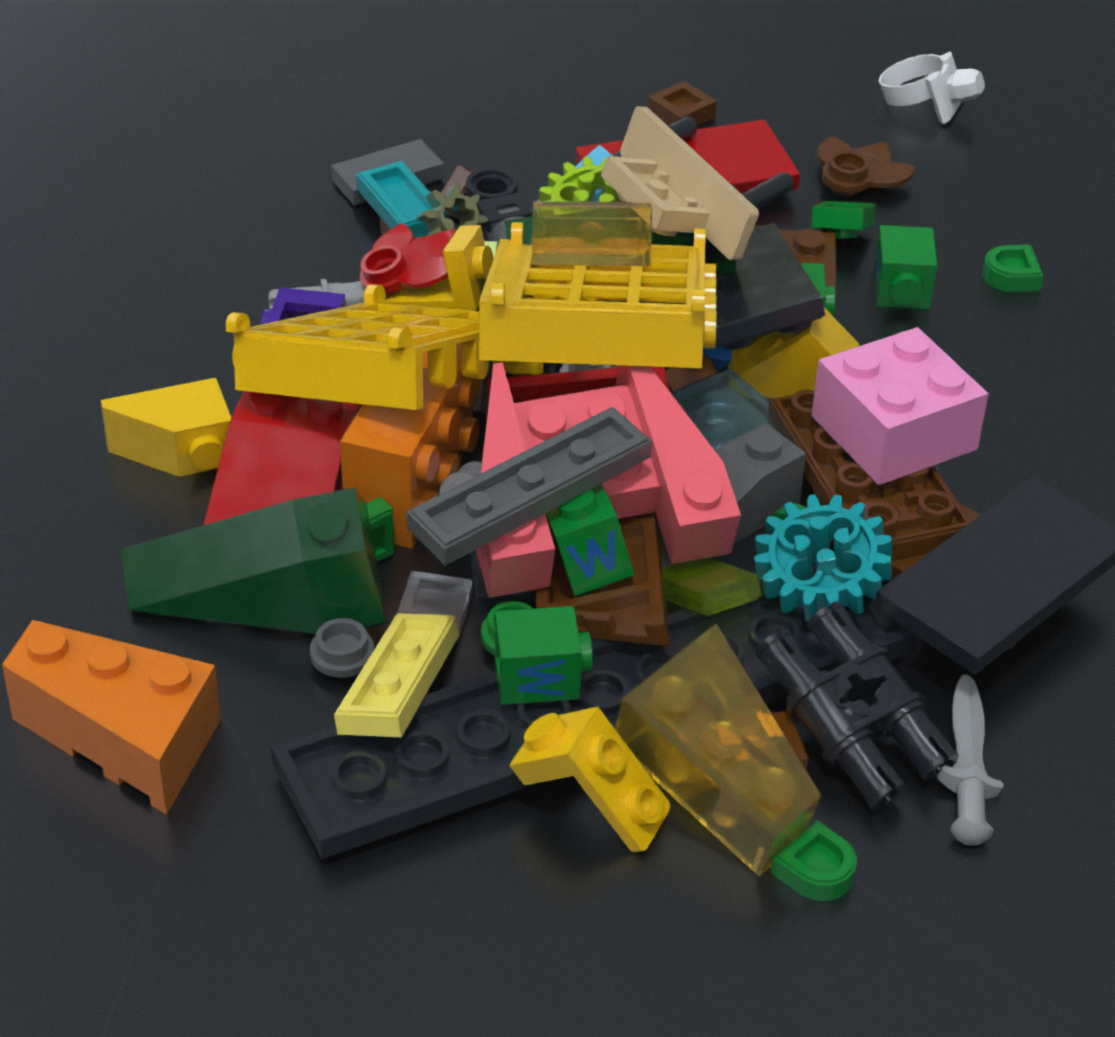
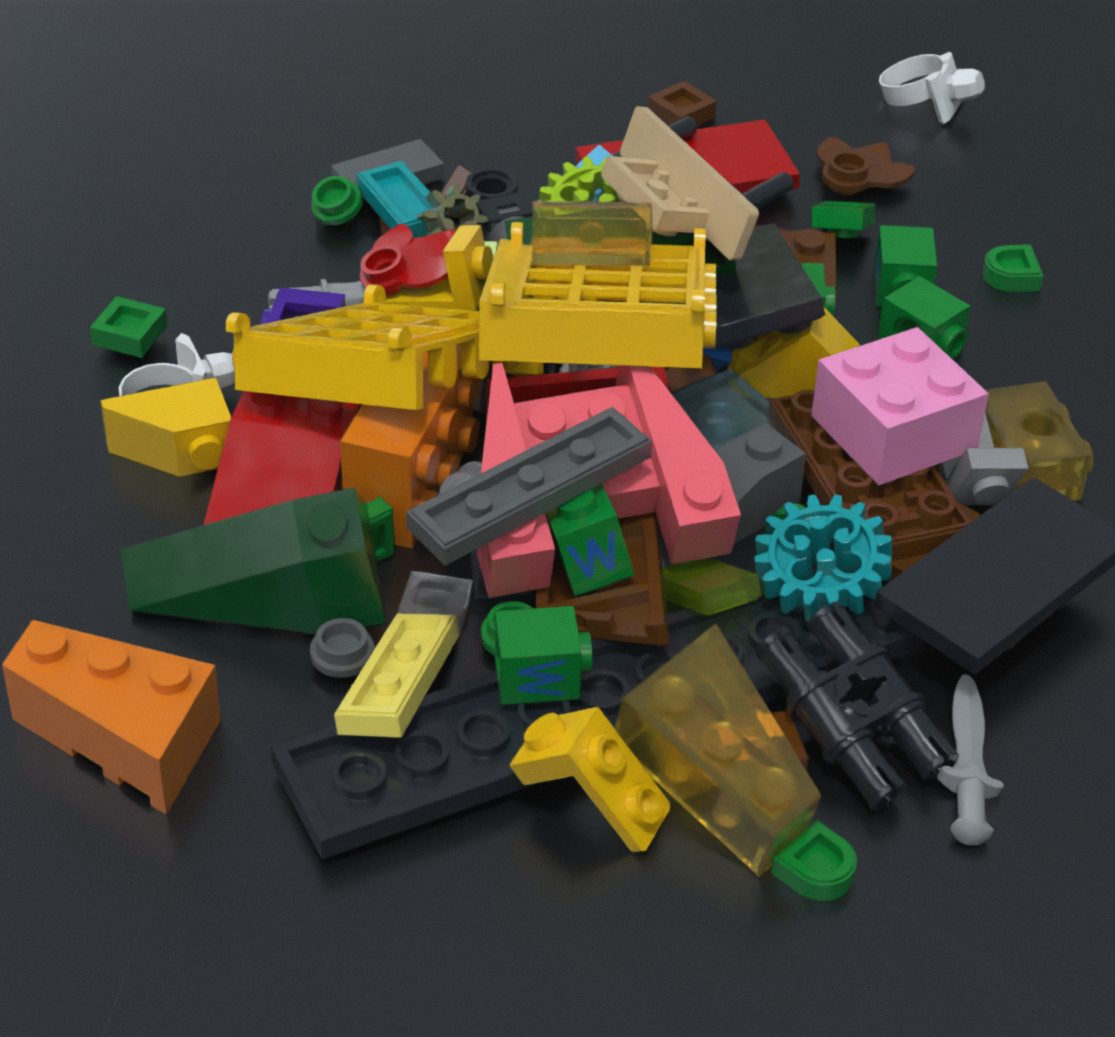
none -> green plate [90,296,168,358]
none -> white piece [118,333,235,396]
none -> green plate [311,175,363,225]
none -> green brick [878,276,970,359]
none -> light grey bracket [938,413,1028,505]
none -> clear yellow brick [985,381,1093,500]

